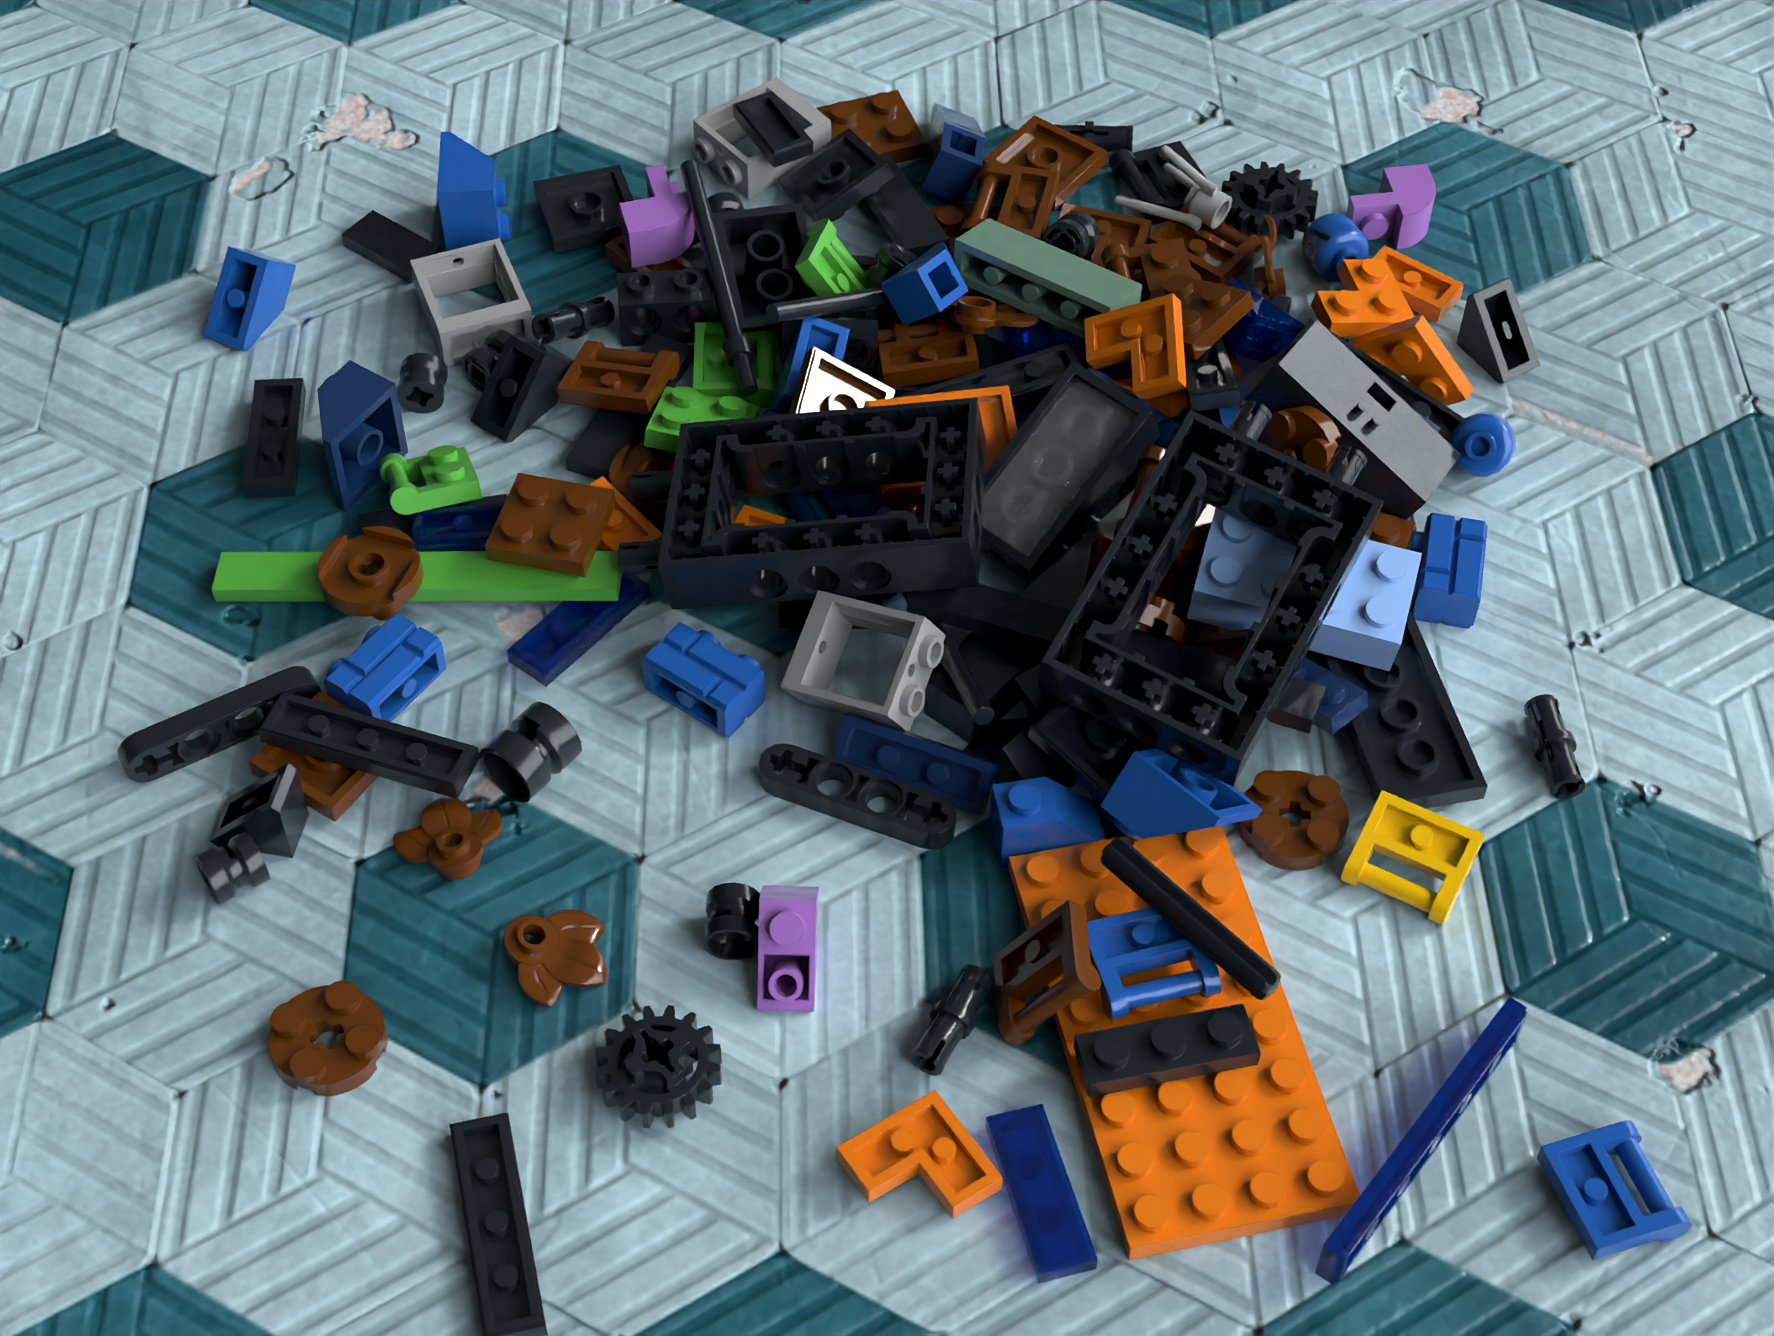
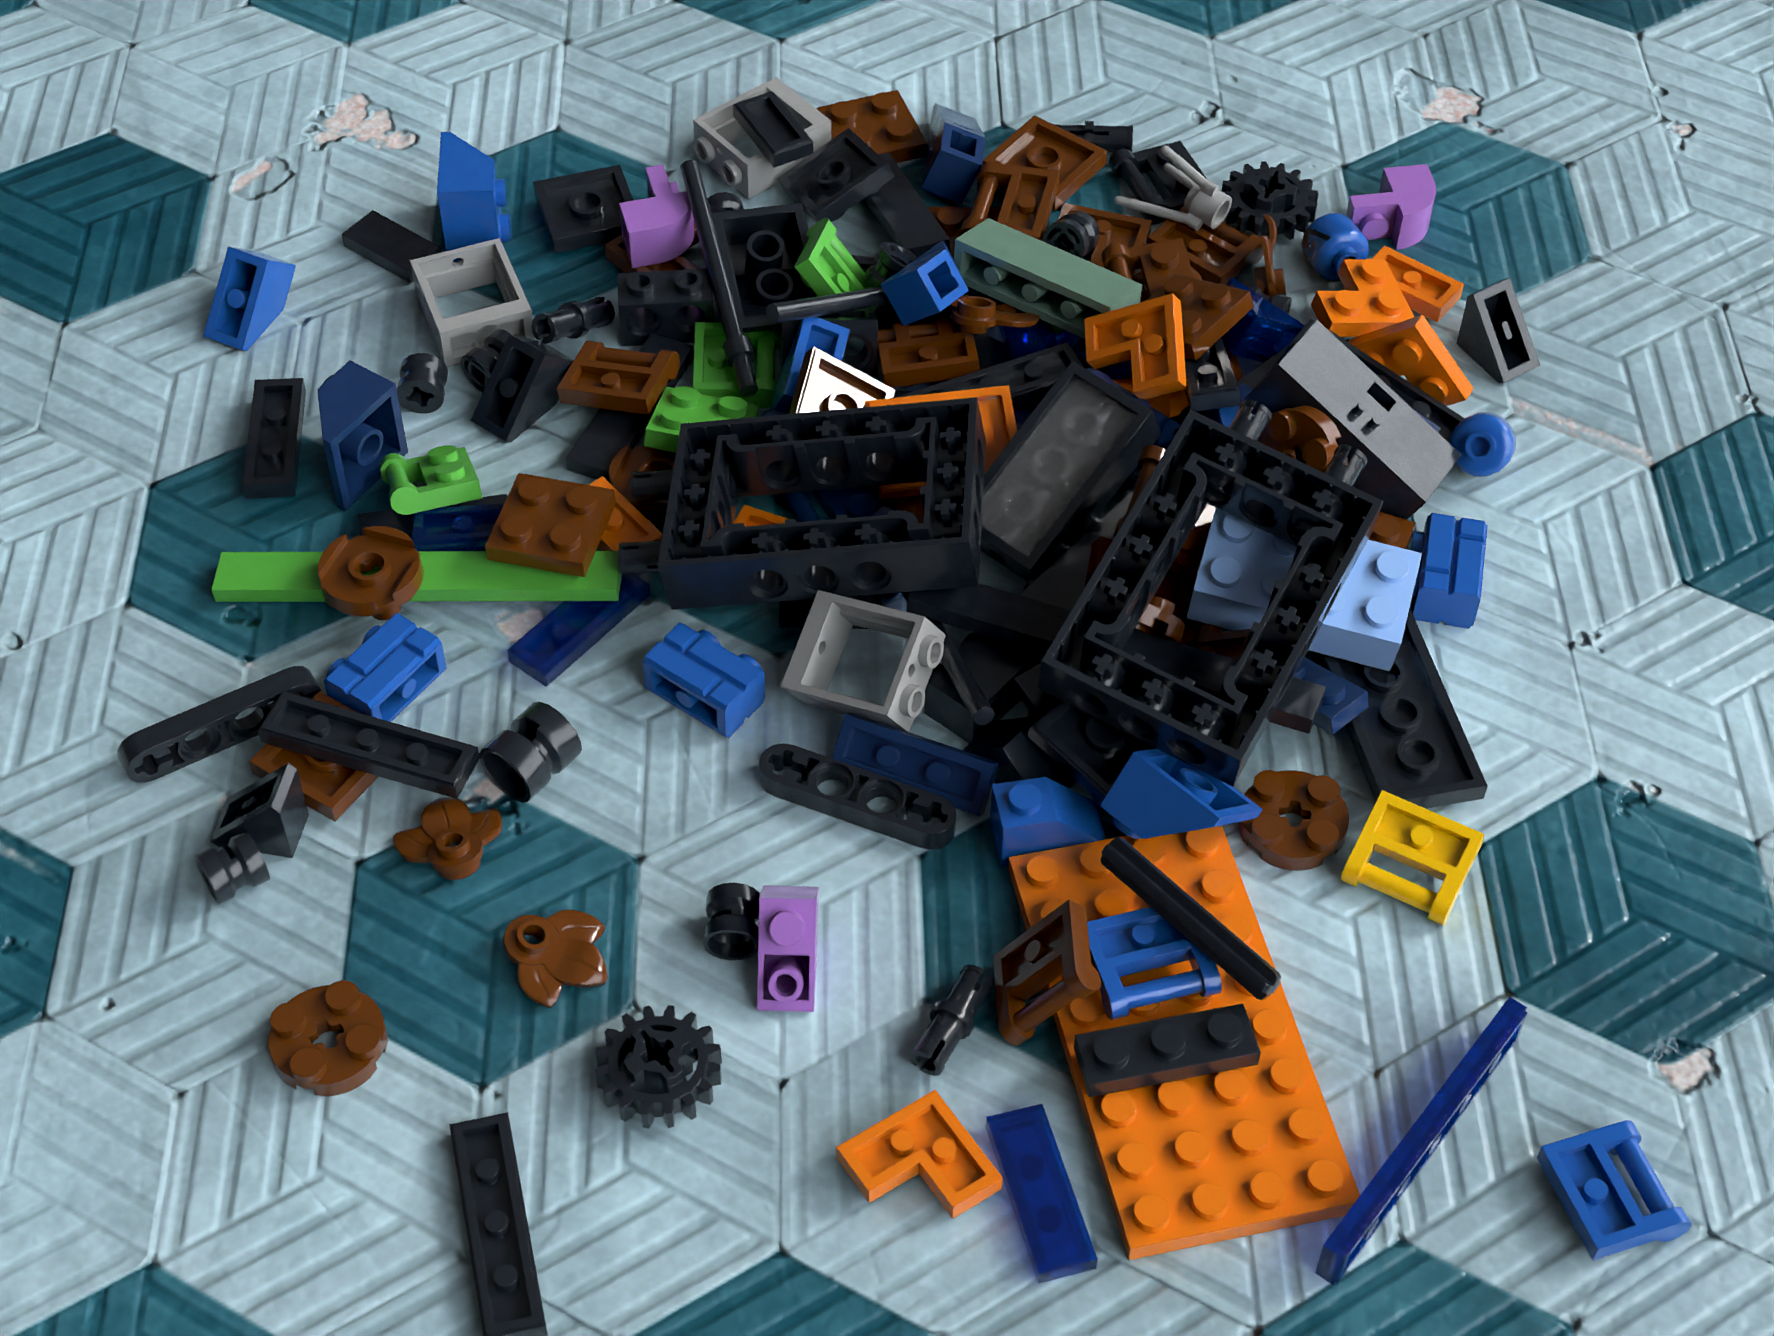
black pin [1524,694,1585,799] -> none

